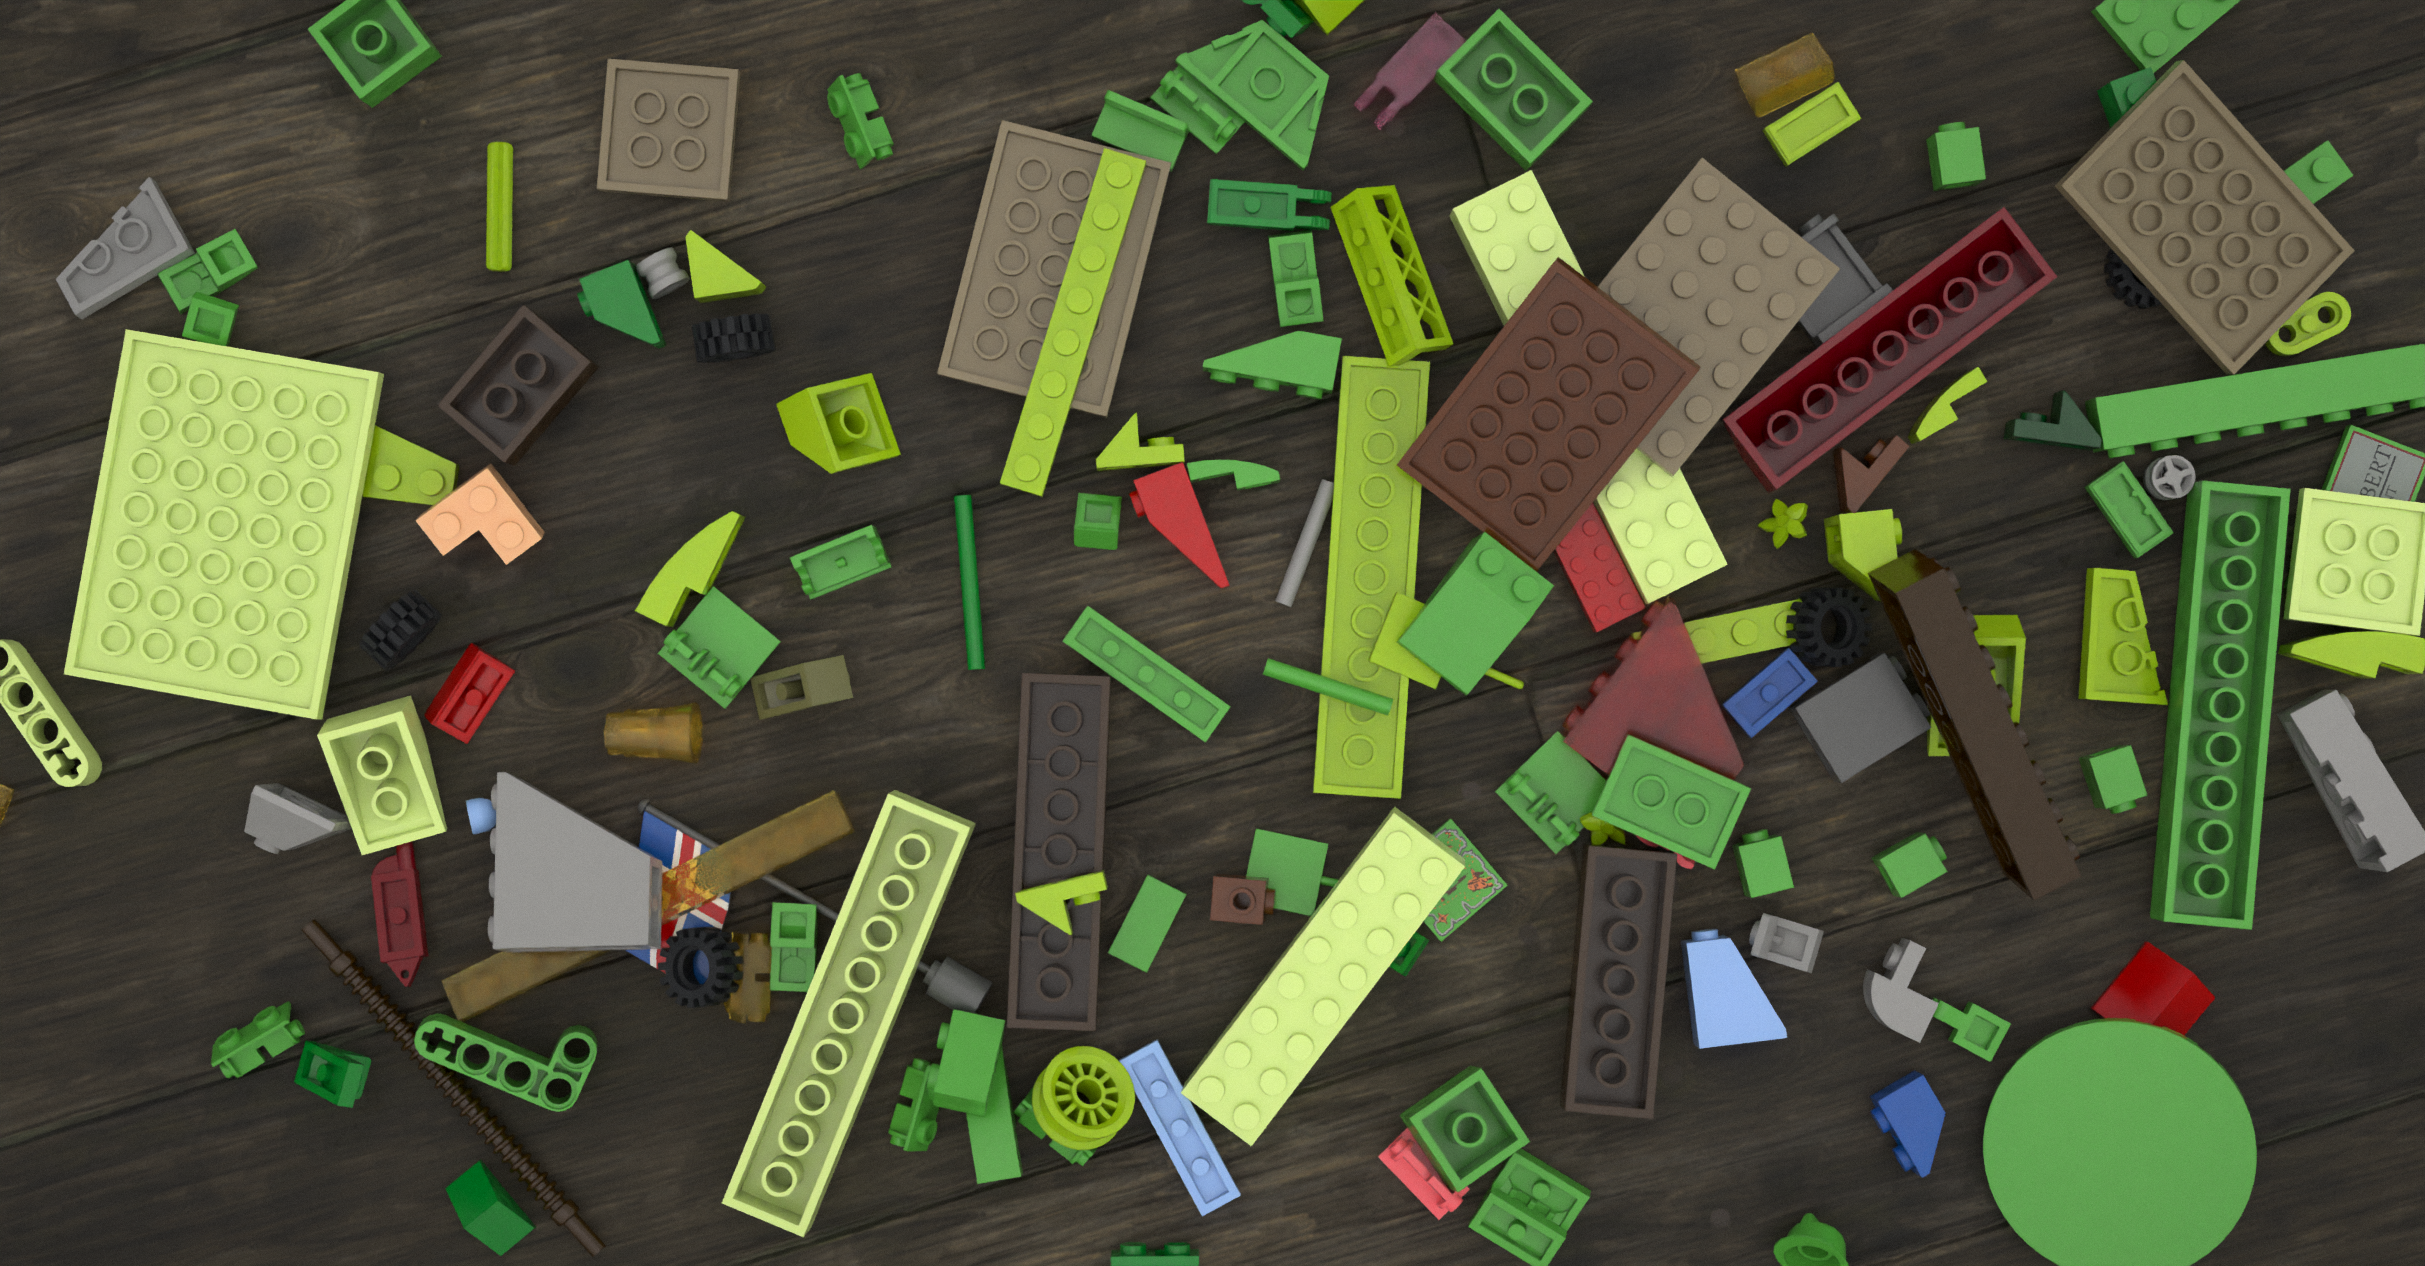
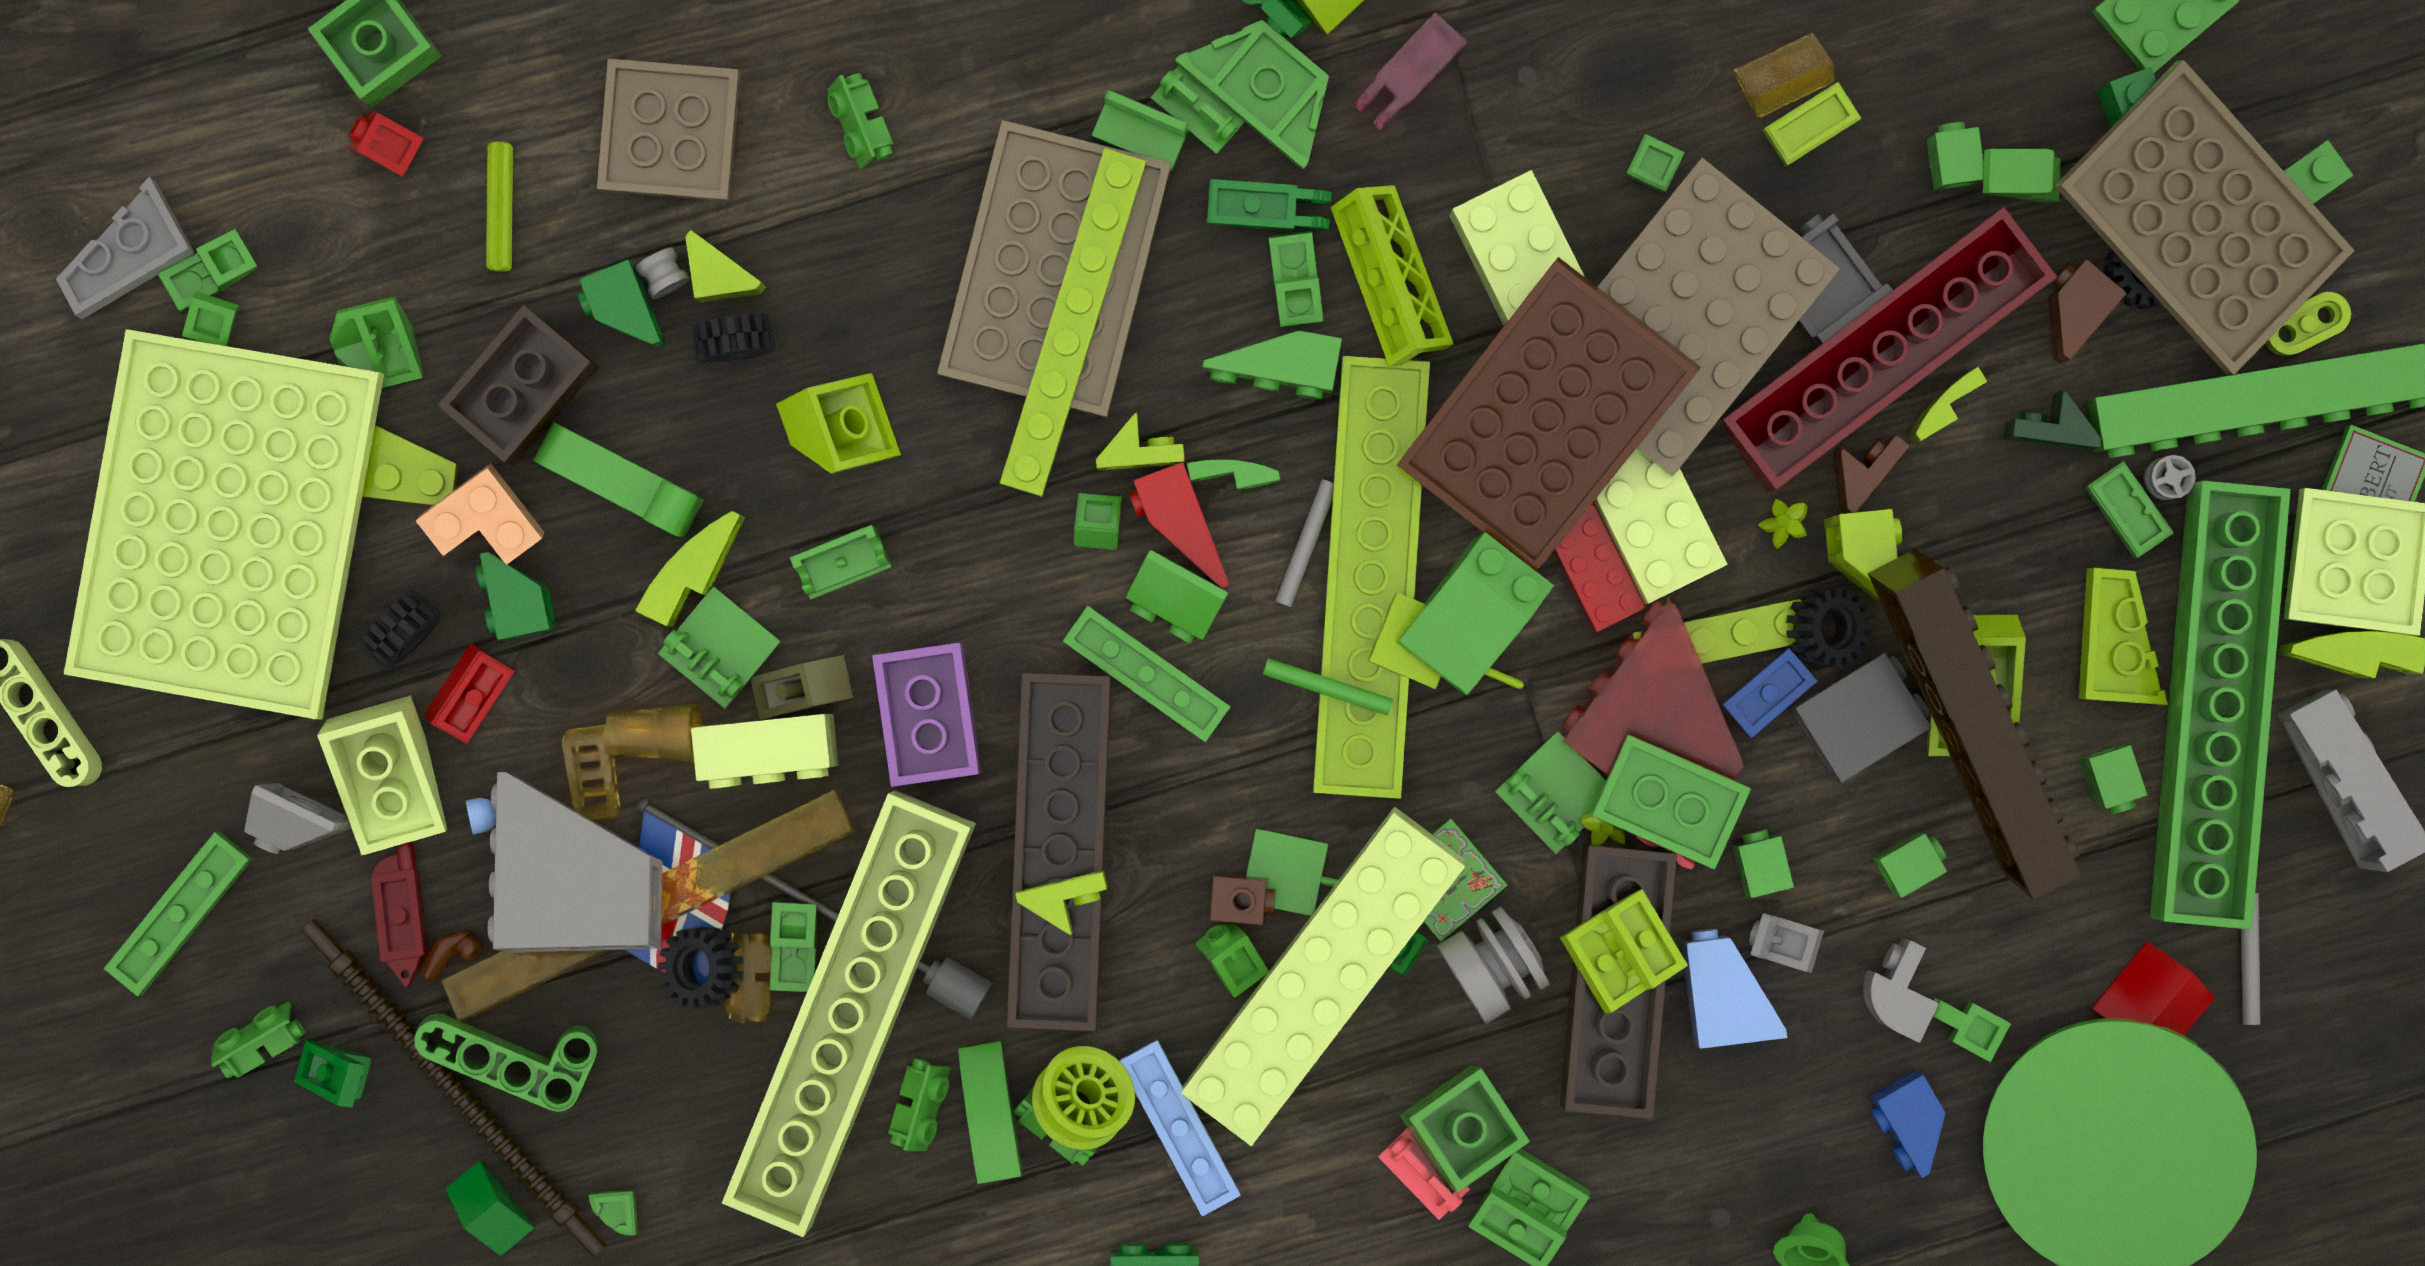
bright green brick [927,1009,1005,1117] -> none
green bar [954,495,985,670] -> none
bright green tile [1108,874,1187,973] -> none
bright green brick [1433,9,1593,171] -> none
none -> bright green plate [104,831,253,996]
none -> bright green slope [329,296,424,388]
none -> red bracket [348,111,424,177]
none -> reddish brown arm [418,930,482,981]
none -> green slope [476,552,557,641]
none -> bright green beam [533,422,704,538]
none -> clear yellow slope [561,725,621,820]
none -> bright green tile [589,1189,638,1235]
none -> yellowish green brick [691,714,839,789]
none -> medium lavender brick [872,643,982,787]
none -> bright green slope [1126,550,1228,644]
none -> bright green bracket [1195,922,1269,998]
none -> light grey wheel [1437,906,1550,1024]
none -> lime slope [1560,889,1688,1014]
none -> bright green tile [1625,134,1685,194]
none -> bright green slope [1983,149,2061,203]
none -> reddish brown slope [2048,259,2127,364]
none -> light grey bar [2241,893,2261,1025]

